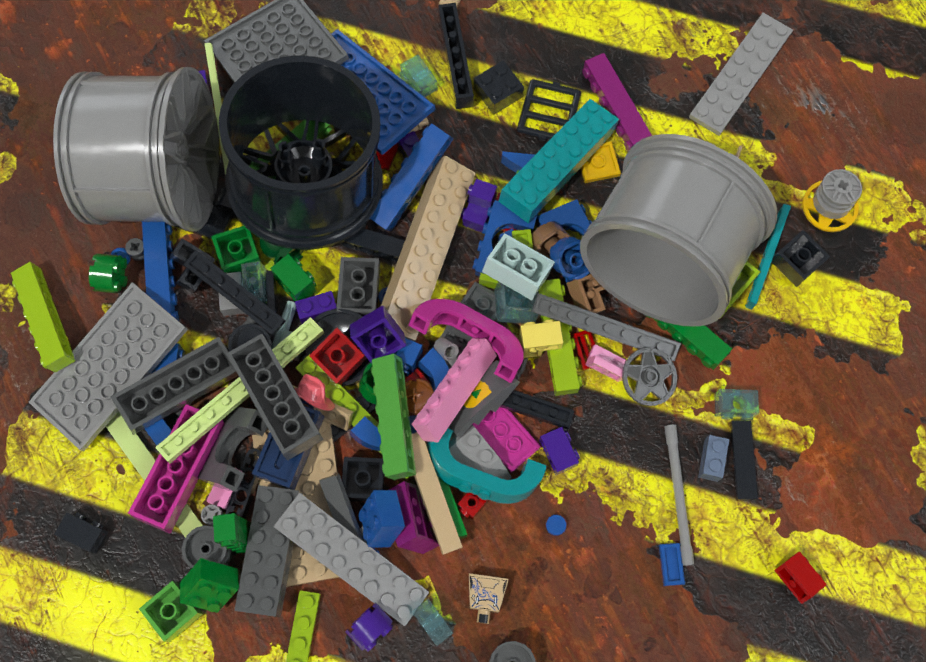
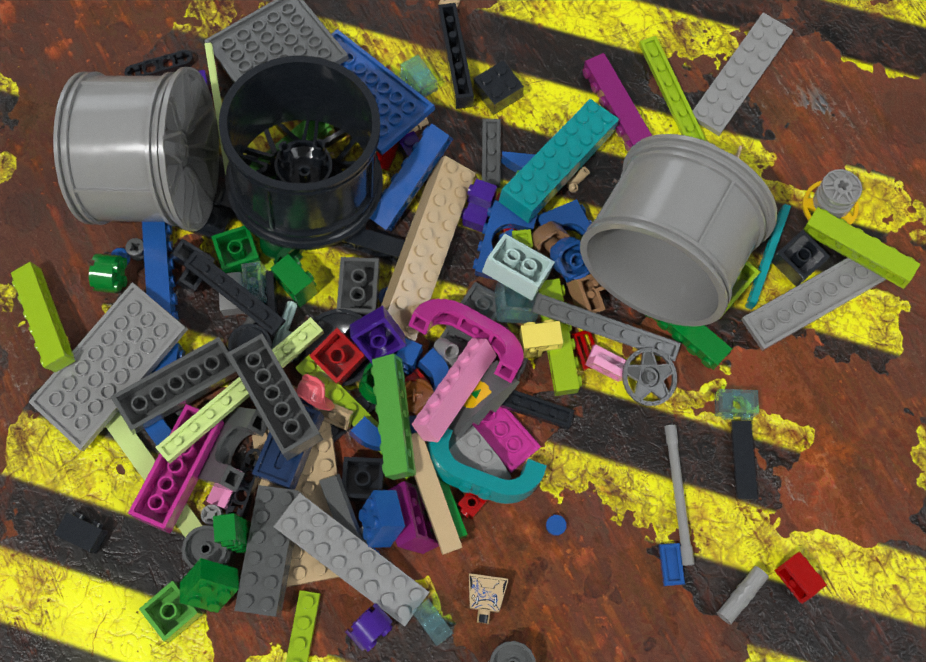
dark purple brick [295,291,337,324] -> none
lime tile [479,273,499,290] -> none
black bar [517,79,581,141] -> none
dark purple brick [539,427,580,475] -> none
yellow tile [581,141,621,183] -> none
sand blue brick [698,435,729,482] -> none
none -> black beam [124,50,194,76]
none -> dark grey tile [482,119,501,188]
none -> tan arm [567,167,590,193]
none -> lime plate [639,36,706,141]
none -> light grey axle [717,566,769,624]
none -> light grey plate [741,258,887,351]
none -> lime brick [803,207,920,289]

